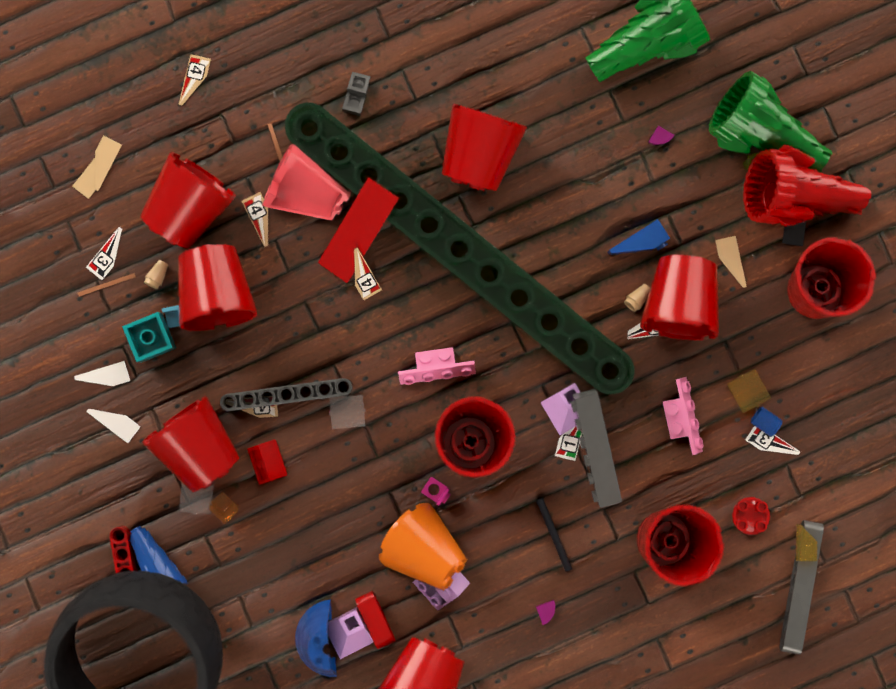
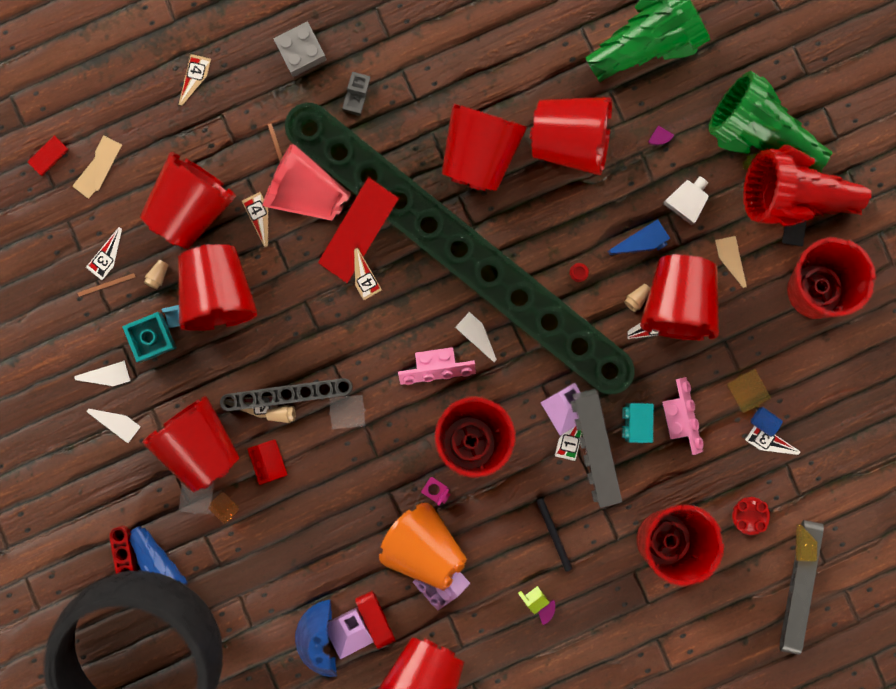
none -> red tile [27,135,69,176]
none -> tan cone [266,404,296,423]
none -> light grey brick [273,21,327,77]
none -> white sticker [455,312,497,362]
none -> lime panel [518,586,550,615]
none -> red cone [530,97,612,175]
none -> red plate [569,263,589,282]
none -> teal brick [622,403,654,443]
none -> white torso [663,176,709,225]

